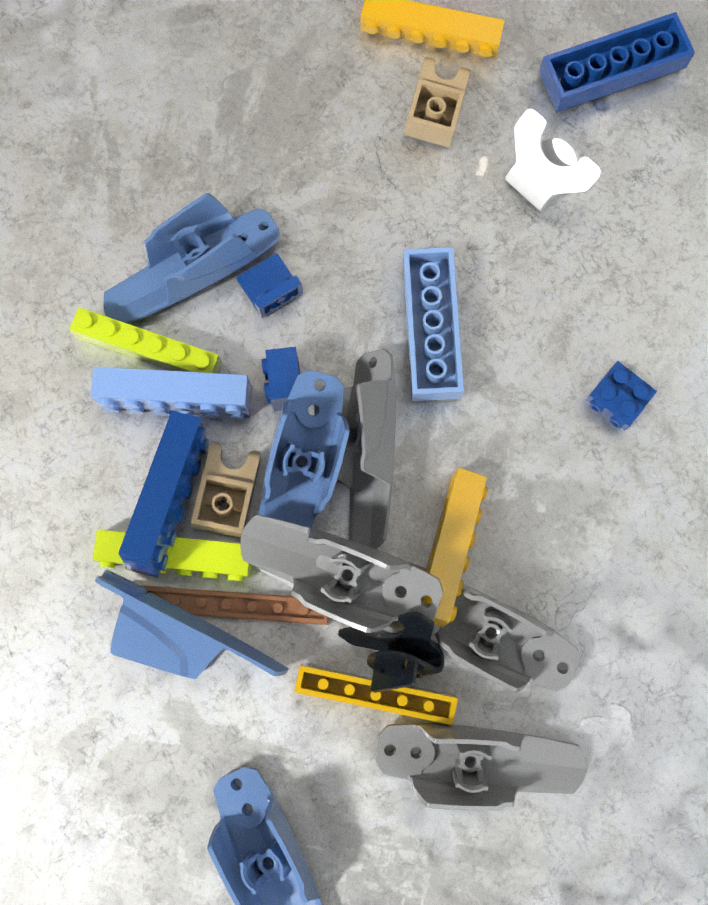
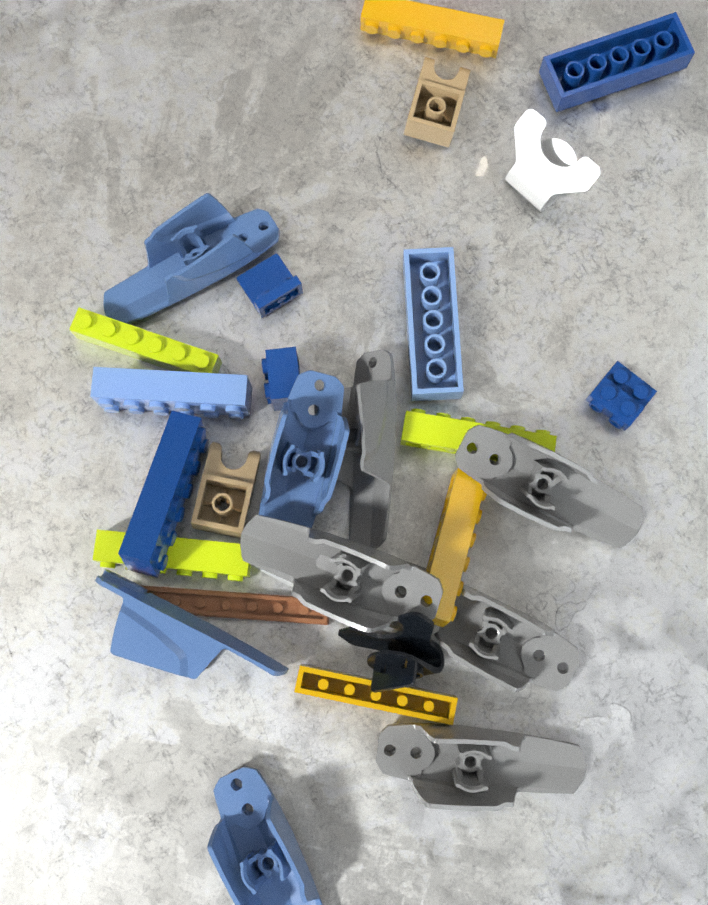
none -> neon yellow brick [400,408,557,461]
none -> light grey piece [455,425,643,548]

